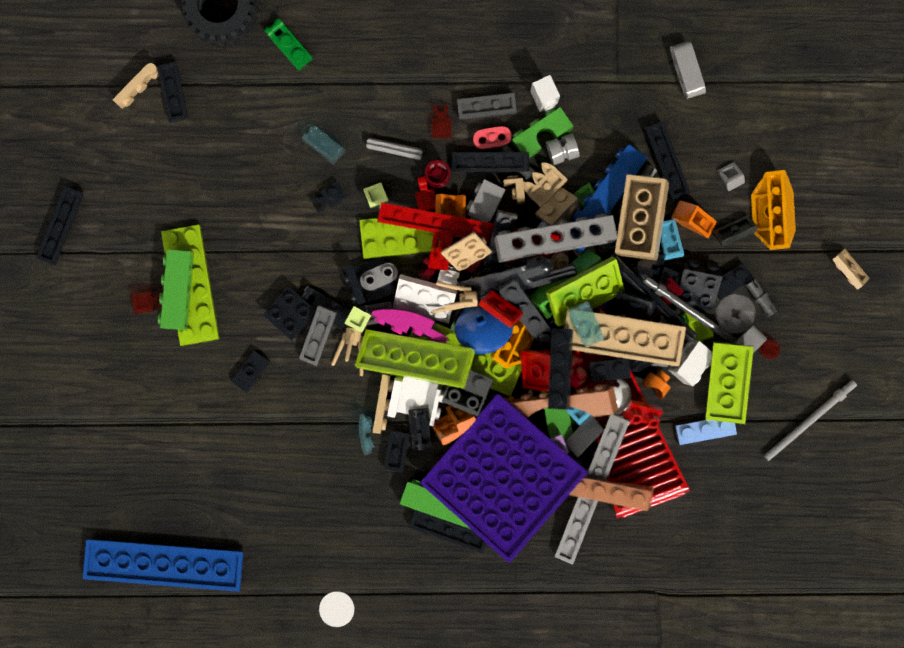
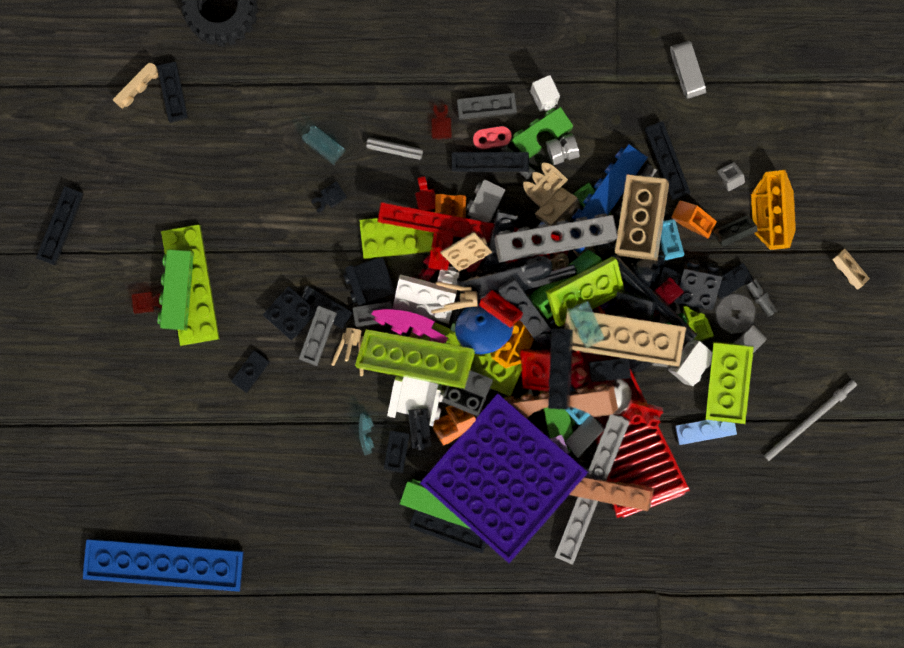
green plate [263,18,313,71] -> none
white sticker [319,592,354,627] -> none
yellowish green plate [345,306,371,333] -> none
light grey plate [360,263,398,291] -> none
yellowish green plate [363,182,388,208] -> none
tan plate [372,374,394,434] -> none
dark red wheel [425,160,450,189] -> none
tan bracket [503,176,525,204] -> none
orange piece [641,370,671,400] -> none
dark grey bar [642,276,736,344] -> none
clear red plate [760,340,780,359] -> none

